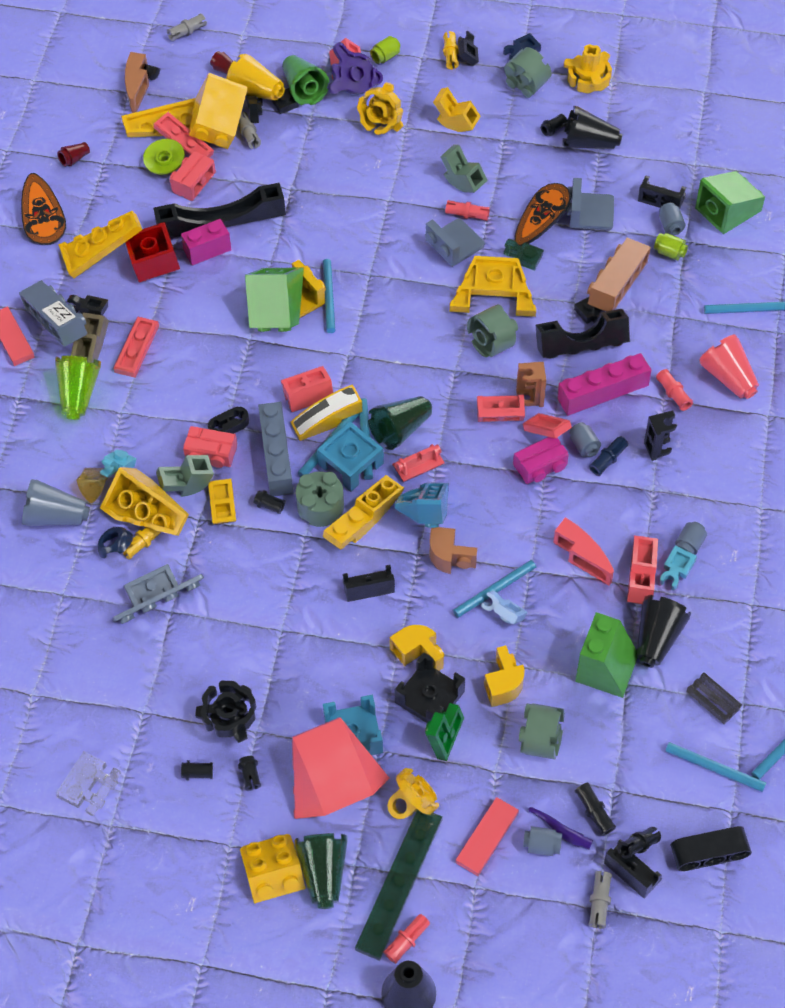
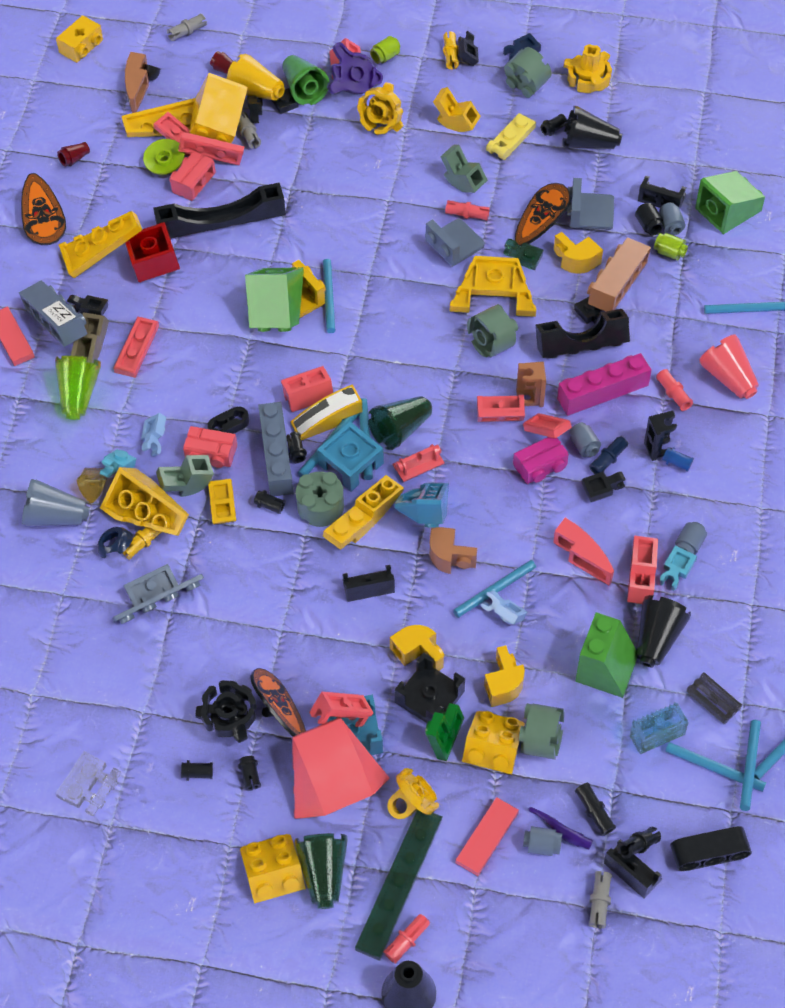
dark pink brick [181,219,232,266] -> none
none -> yellow brick [56,15,103,63]
none -> light blue plate [141,413,166,457]
none -> coral tile [178,132,244,165]
none -> shield [250,668,306,736]
none -> black pin [286,432,307,463]
none -> coral hinge [309,691,373,727]
none -> yellow bracket [462,711,525,775]
none -> light yellow plate [486,113,536,160]
none -> yellow brick [554,232,603,274]
none -> black plate [582,471,626,502]
none -> clear light blue brick [629,702,689,754]
none -> black brick [635,203,664,235]
none -> blue pin [662,447,694,472]
none -> dark azure bar [740,720,761,811]

